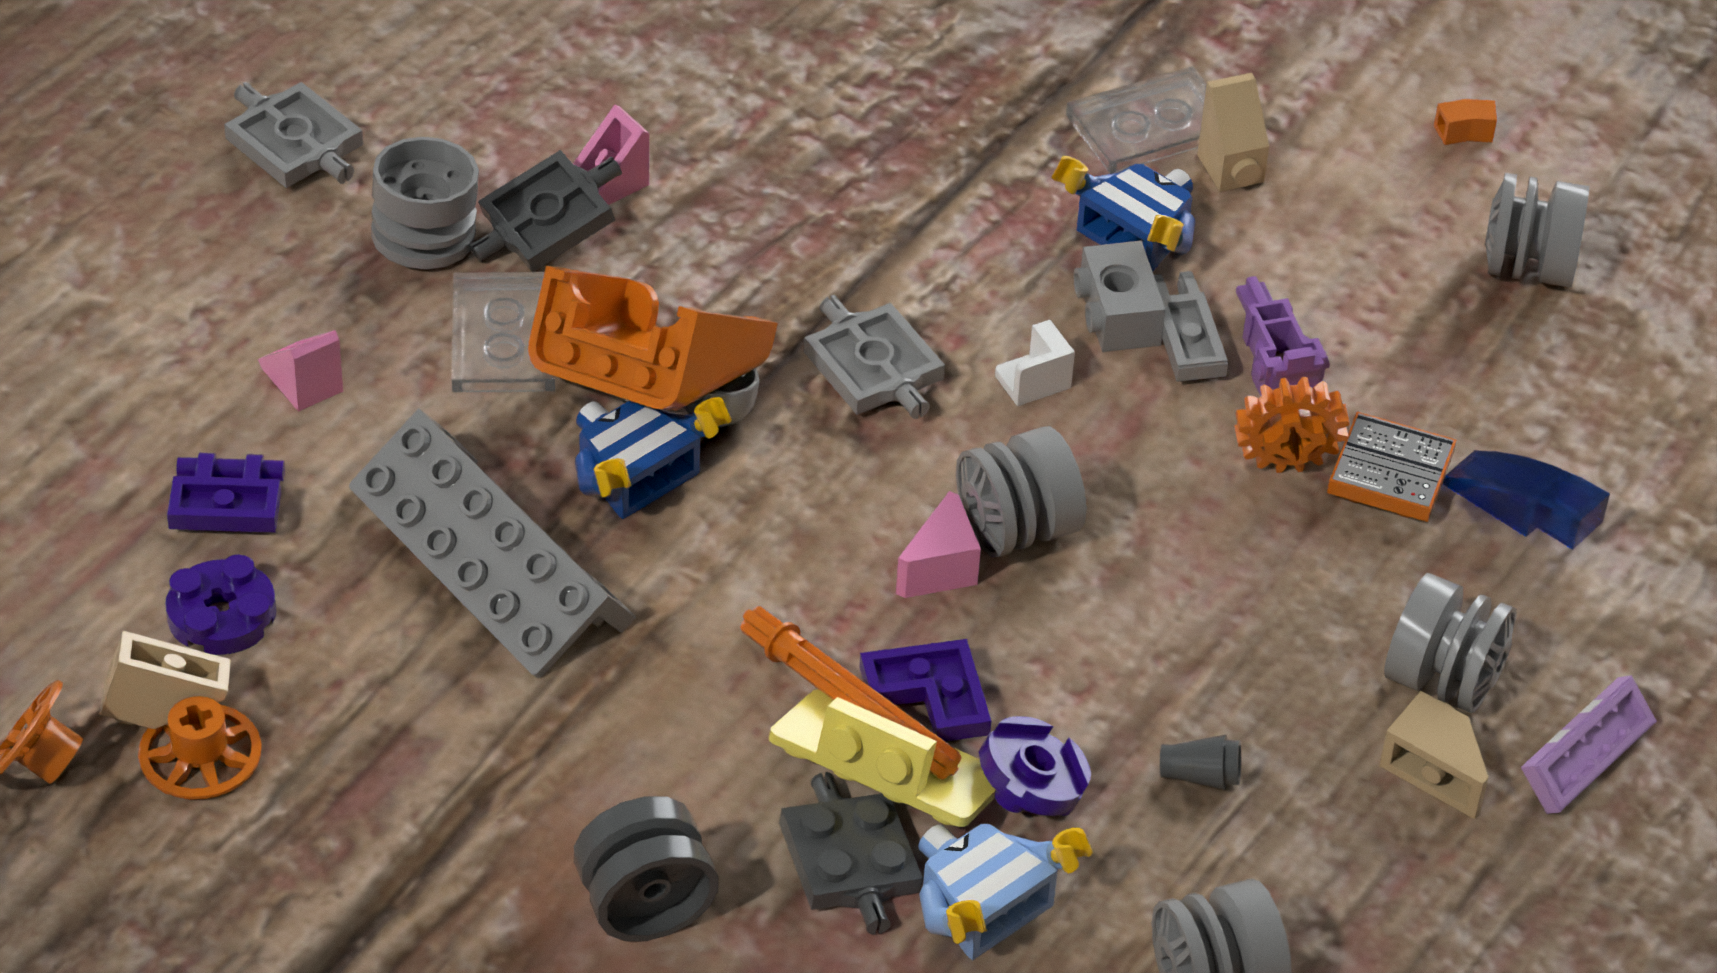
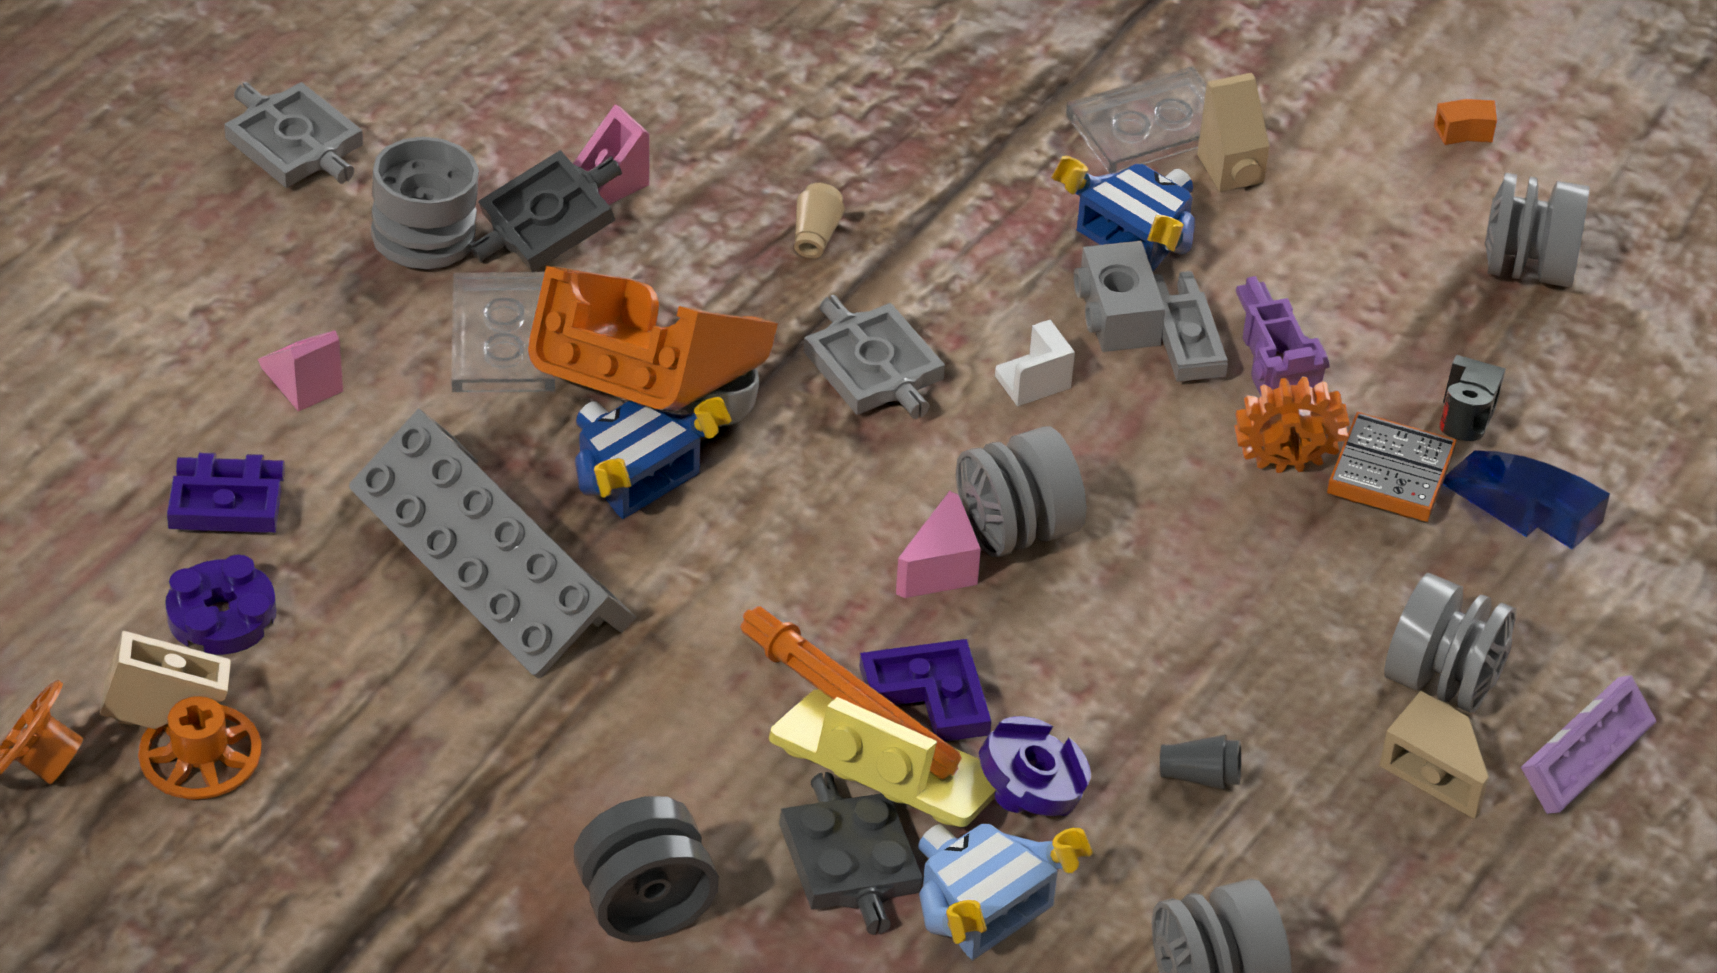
none -> tan cone [794,183,845,258]
none -> pearl dark grey leg [1439,355,1506,441]

